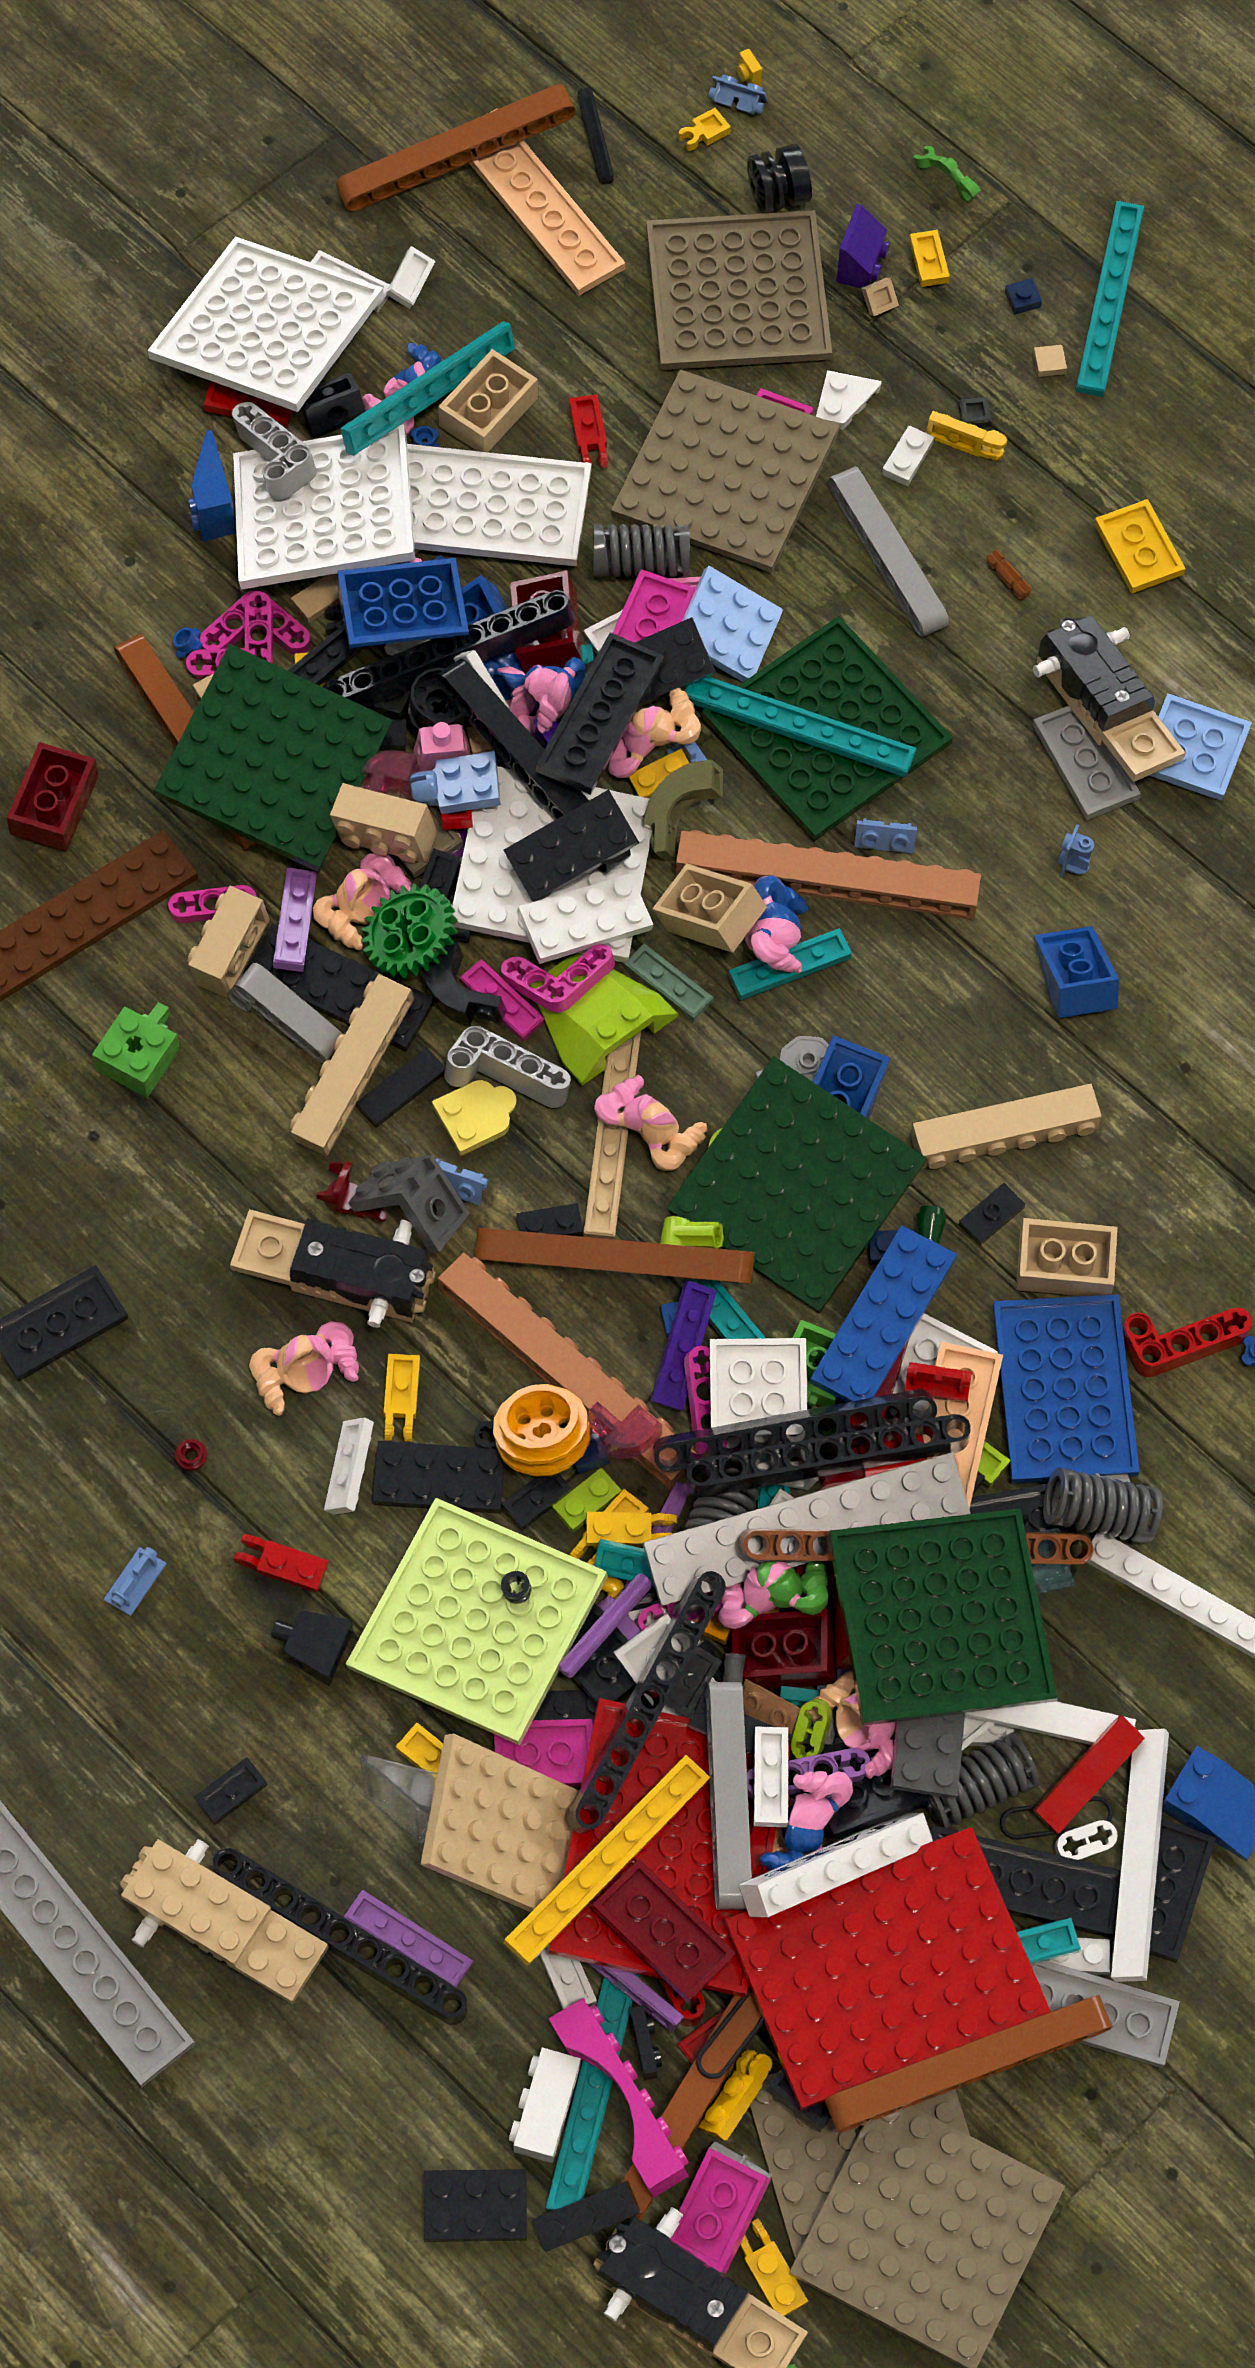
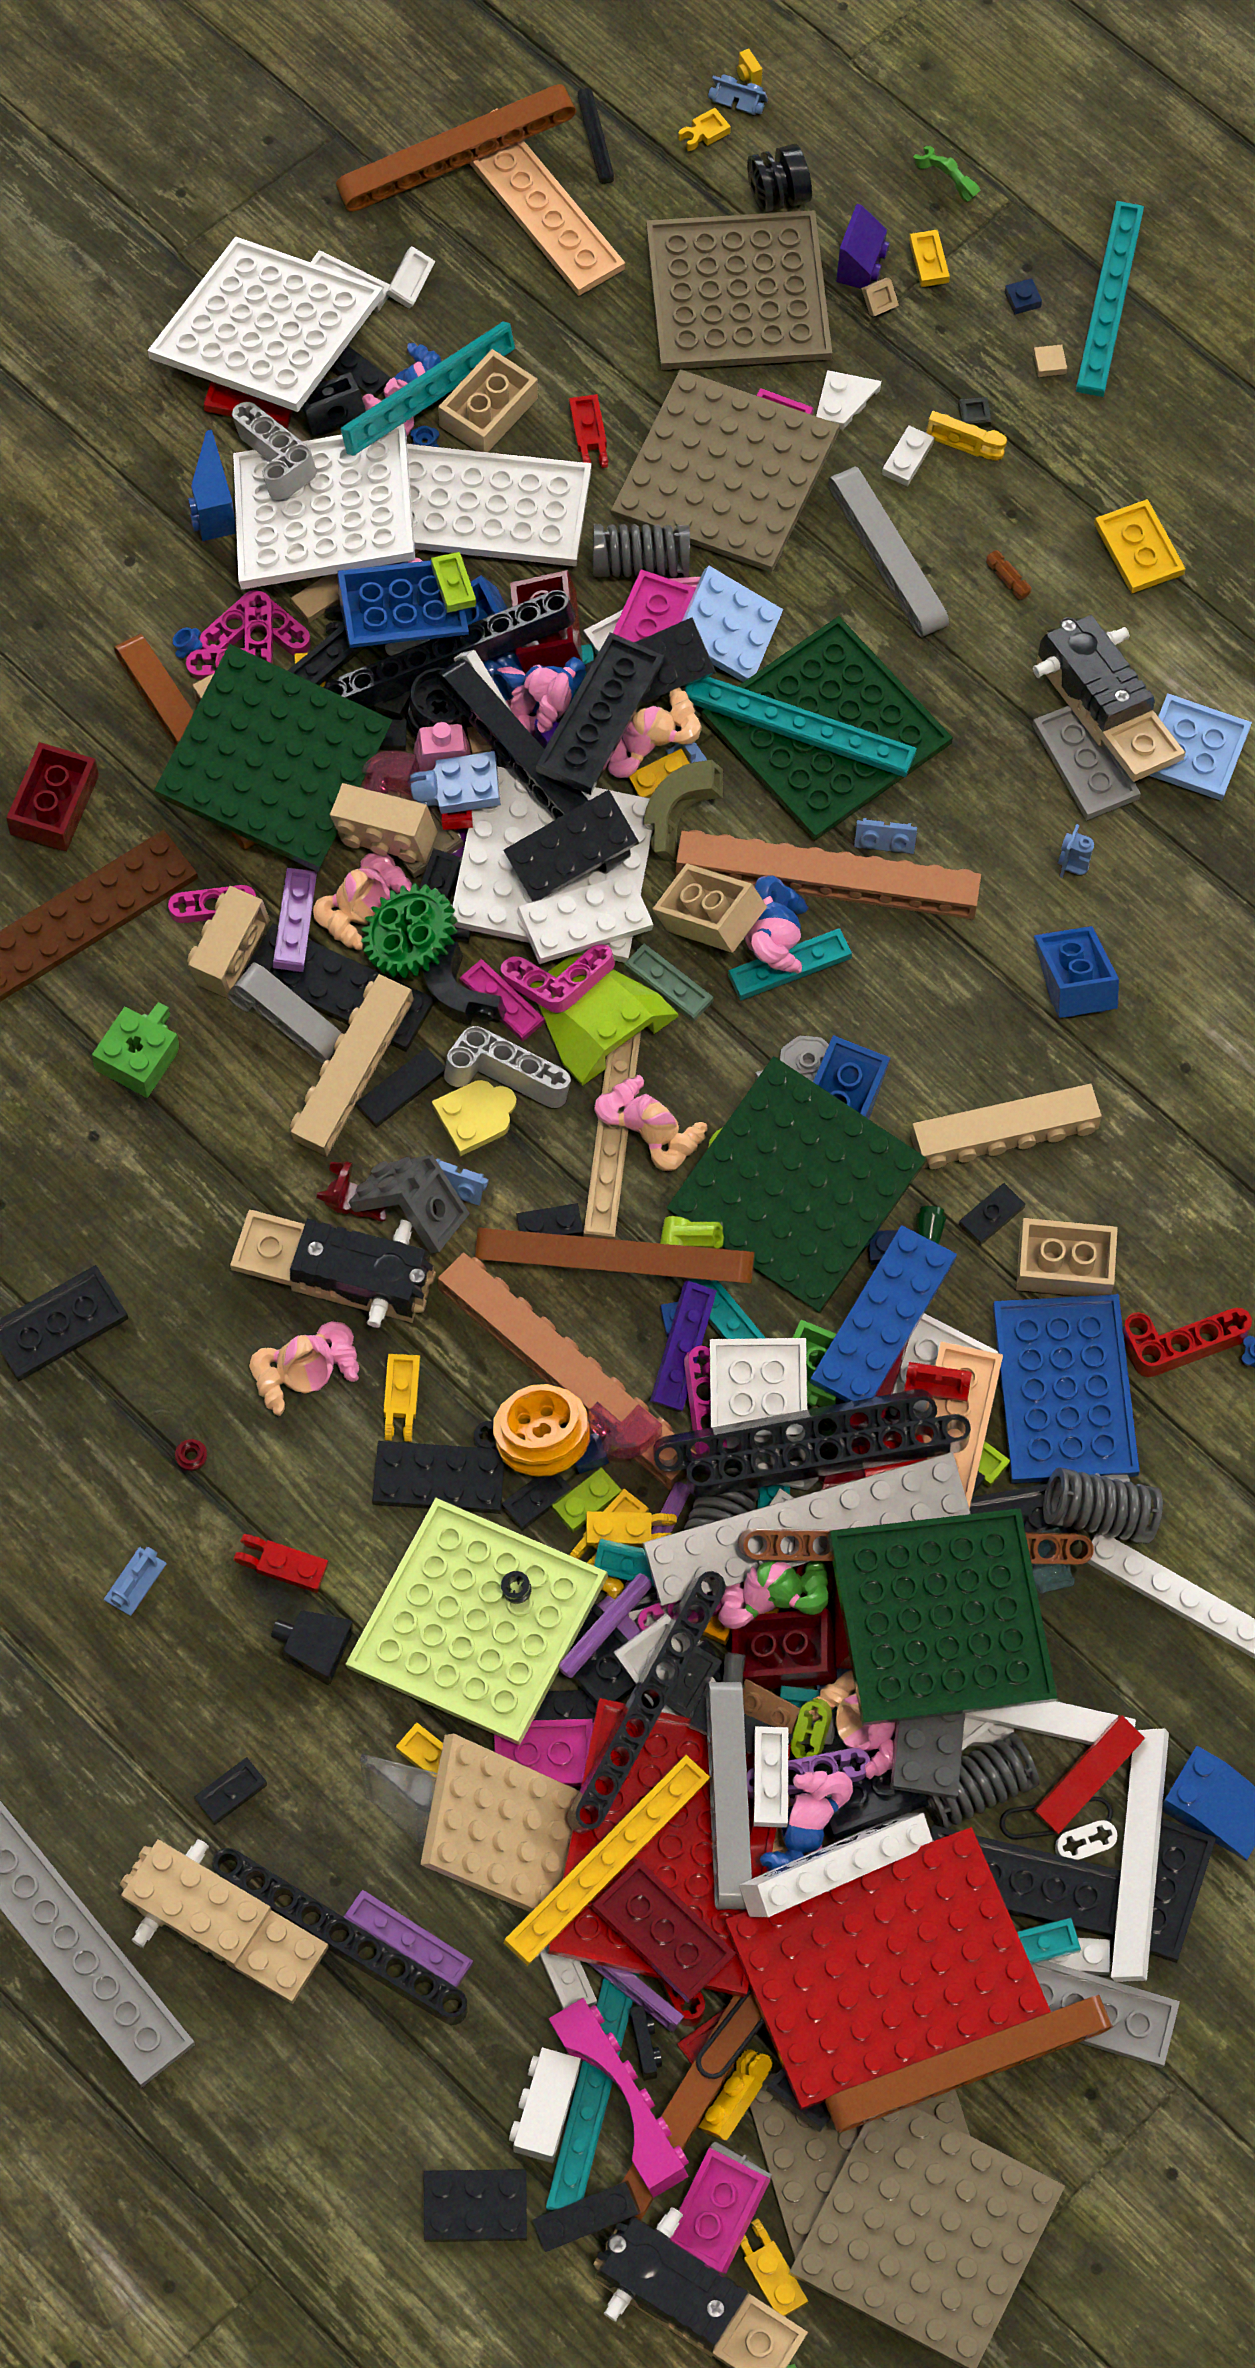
white plate [324,1417,374,1515] -> none
none -> black plate [329,345,391,398]
none -> lime plate [431,552,476,613]

